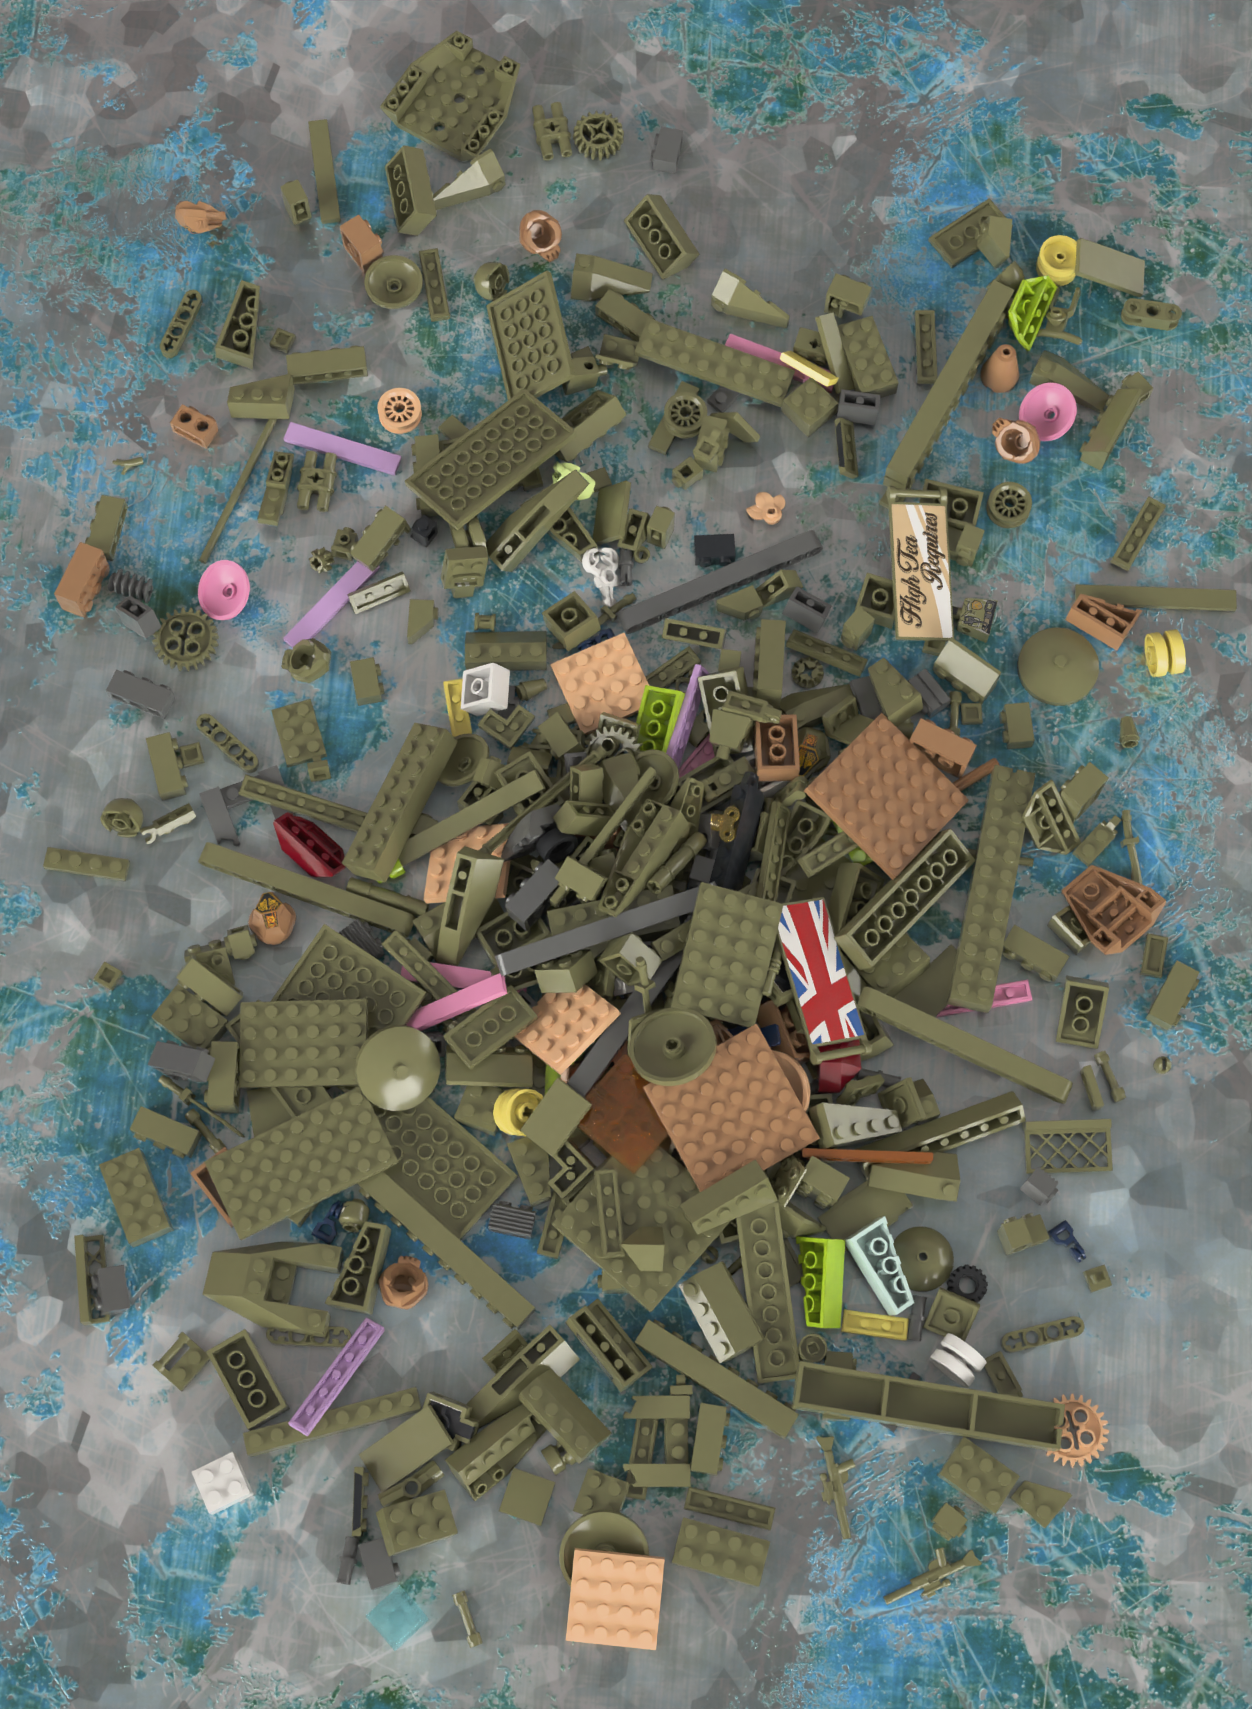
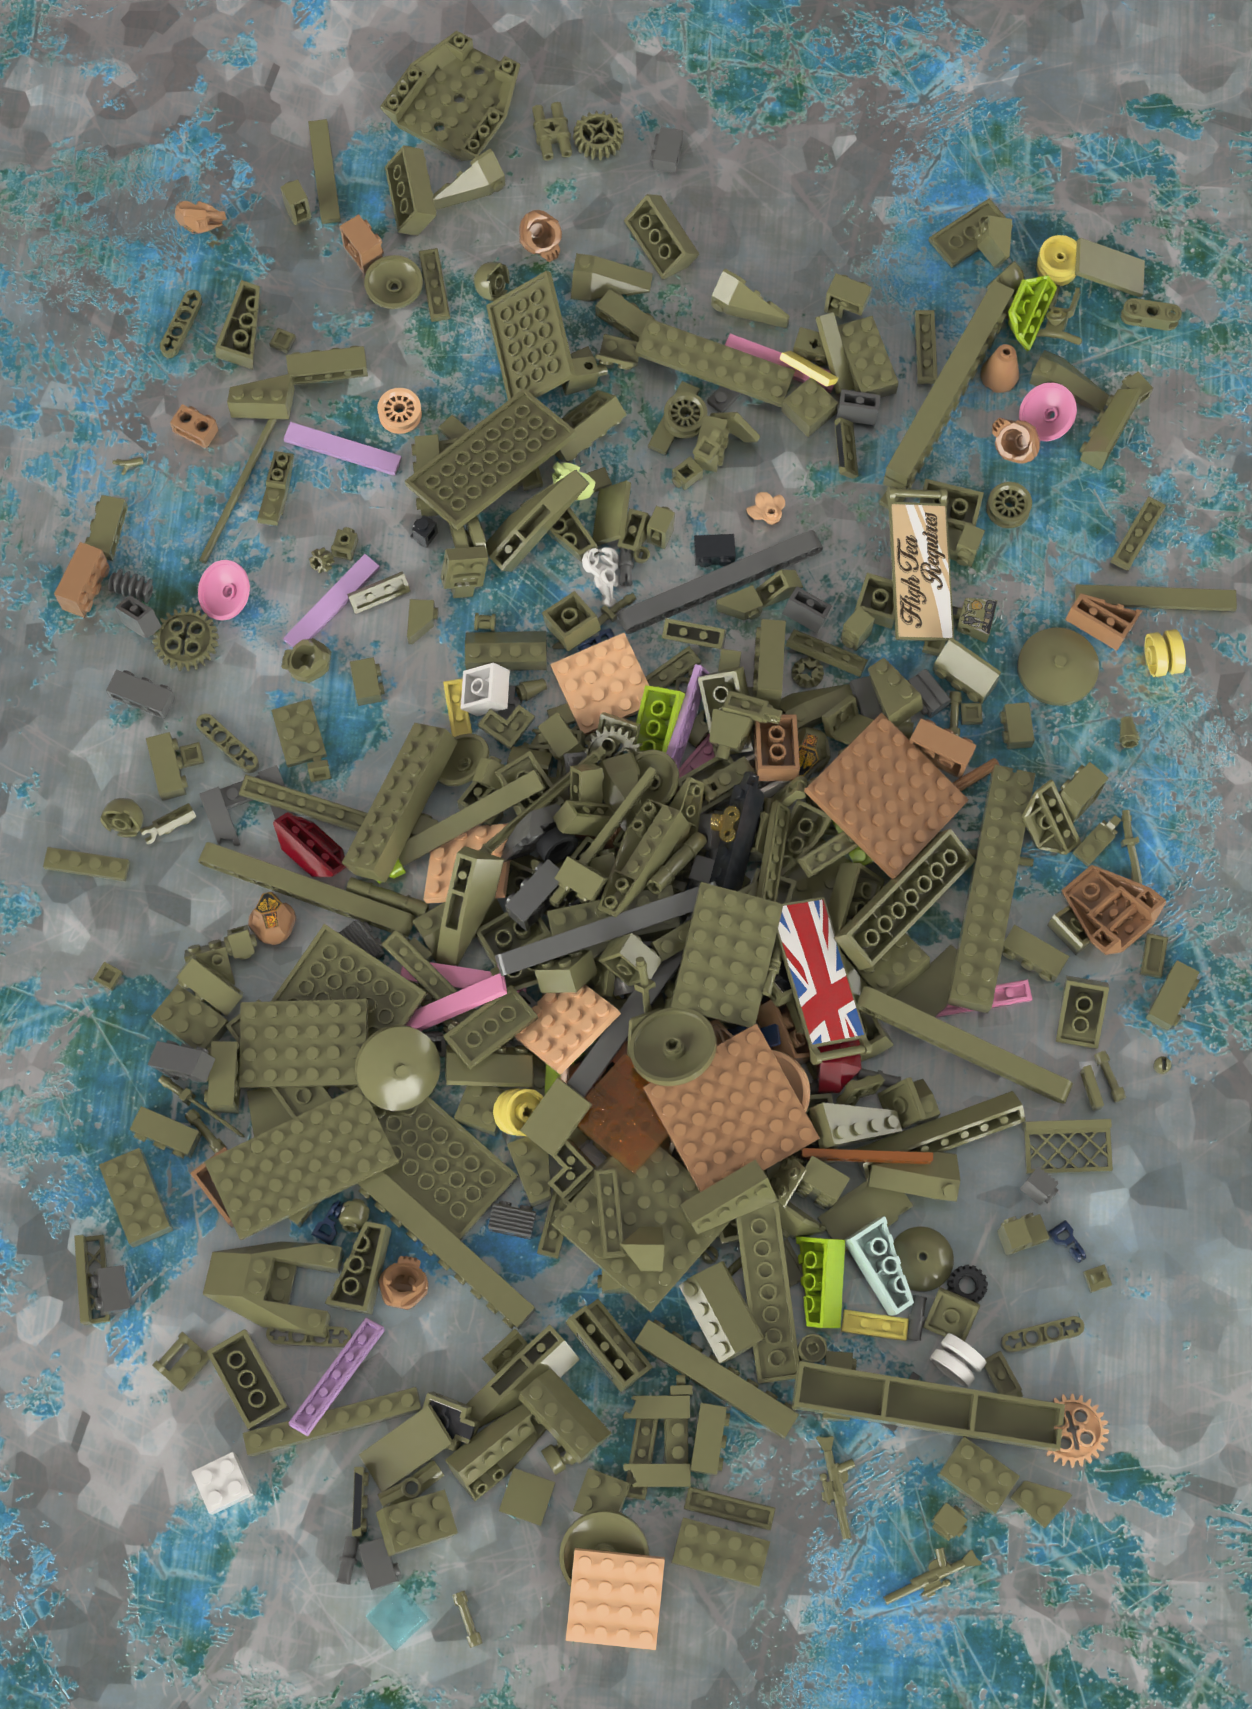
olive pin [297,451,337,512] -> none
olive wedge [350,505,412,572] -> none

